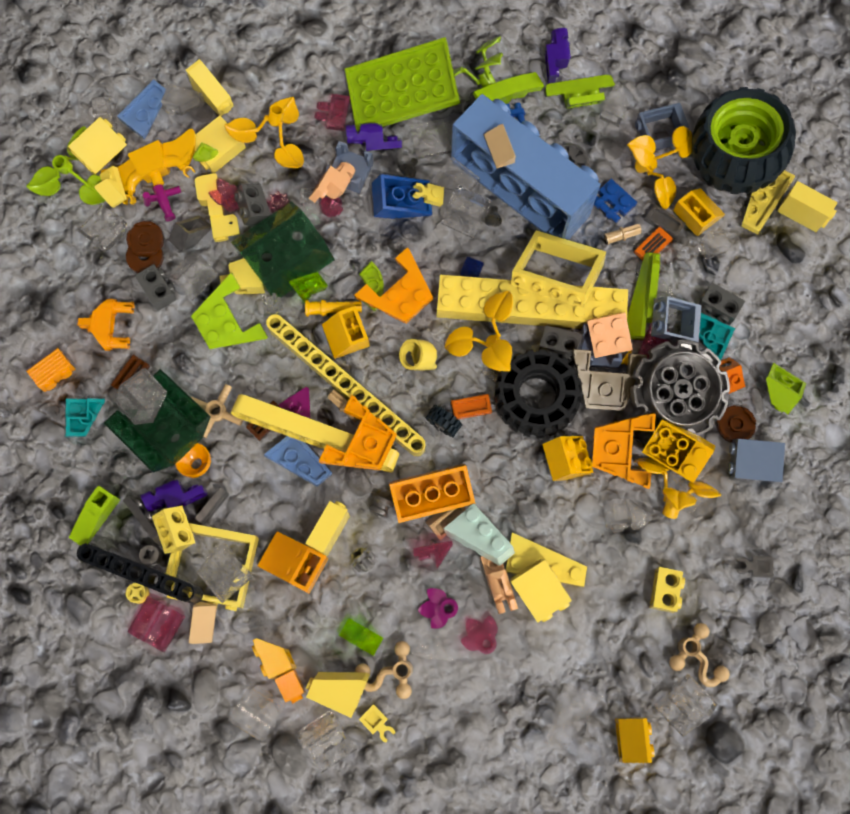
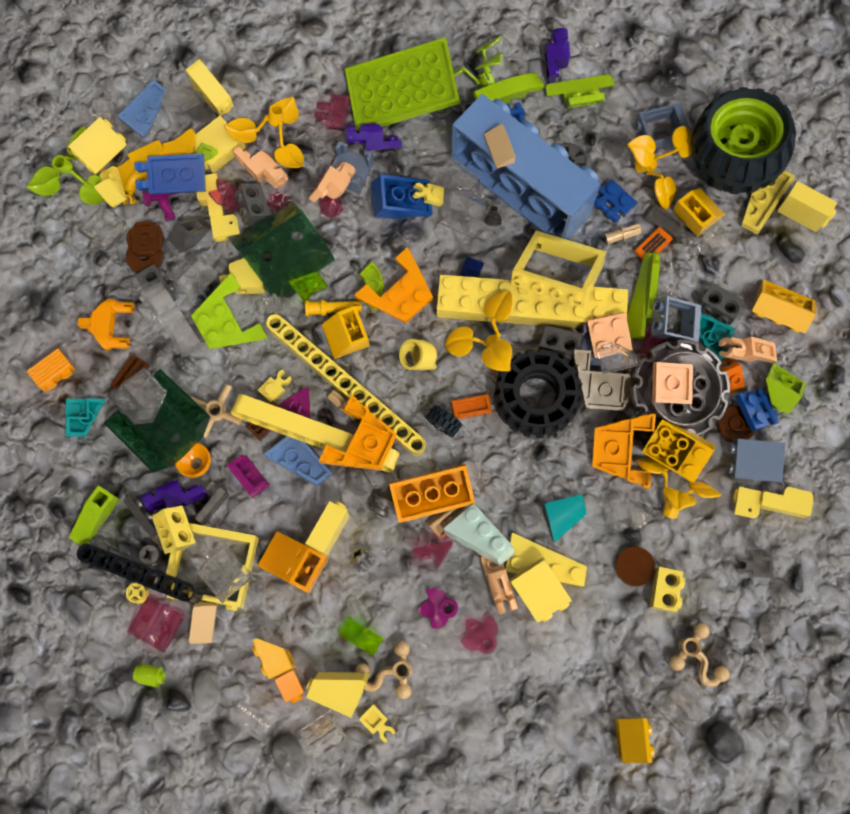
clear smoke rock [400,158,418,178] -> none
yellow slope [542,436,594,481] -> none
none -> lime brick [133,663,166,687]
none -> blue tile [134,154,206,195]
none -> clear wedge [139,277,202,358]
none -> magenta hinge [226,454,270,499]
none -> light nougat plate [233,146,288,189]
none -> light yellow plate [258,370,292,403]
none -> teal slope [544,494,586,542]
none -> clear slope [597,342,642,374]
none -> reddish brown tile [615,547,656,587]
none -> light nougat plate [652,362,693,404]
none -> light nougat plate [718,337,777,363]
none -> light yellow piece [733,487,813,519]
none -> blue plate [735,388,779,432]
none -> yellow slope [752,279,816,333]

